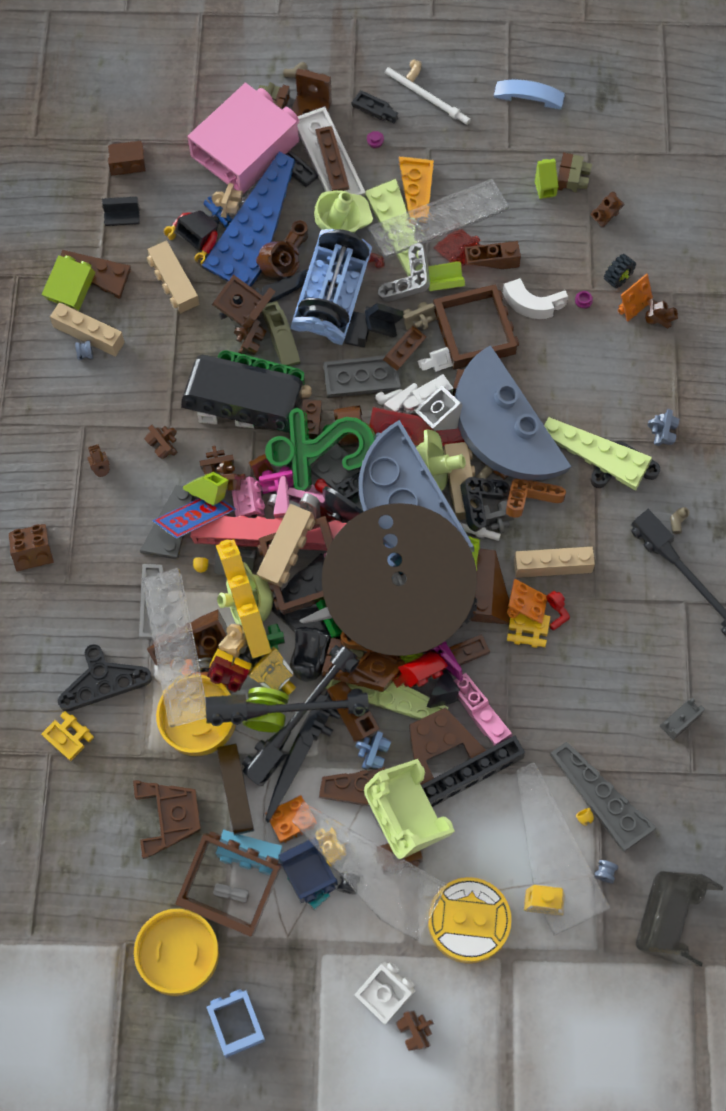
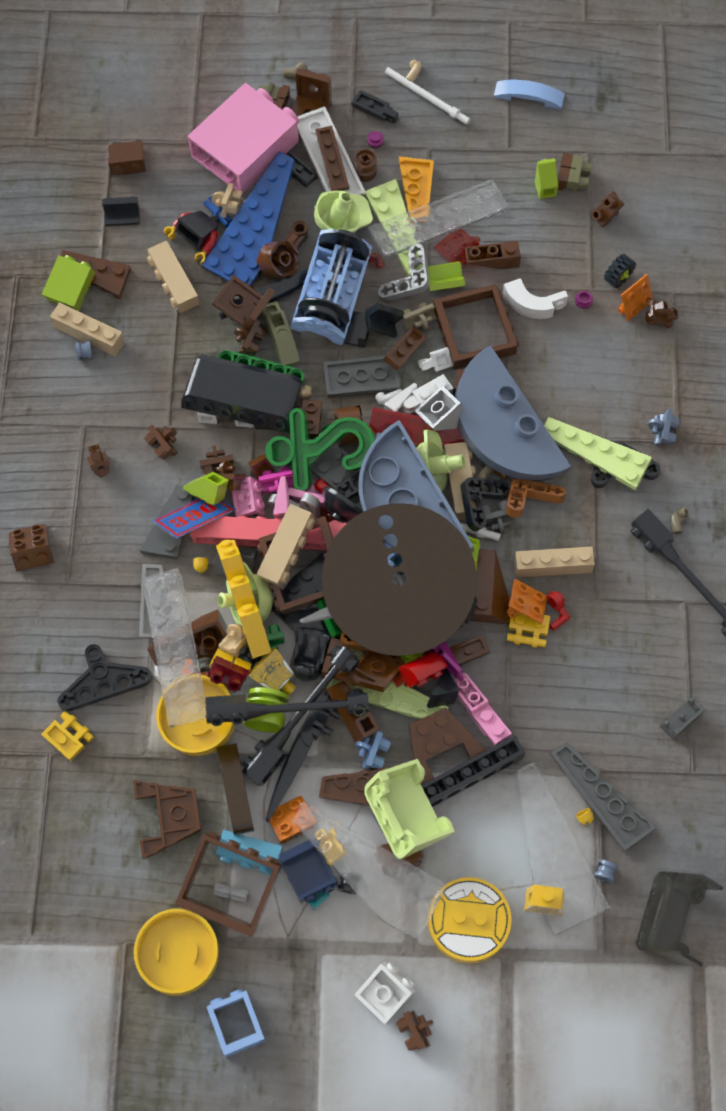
none -> reddish brown wheel [354,149,377,182]

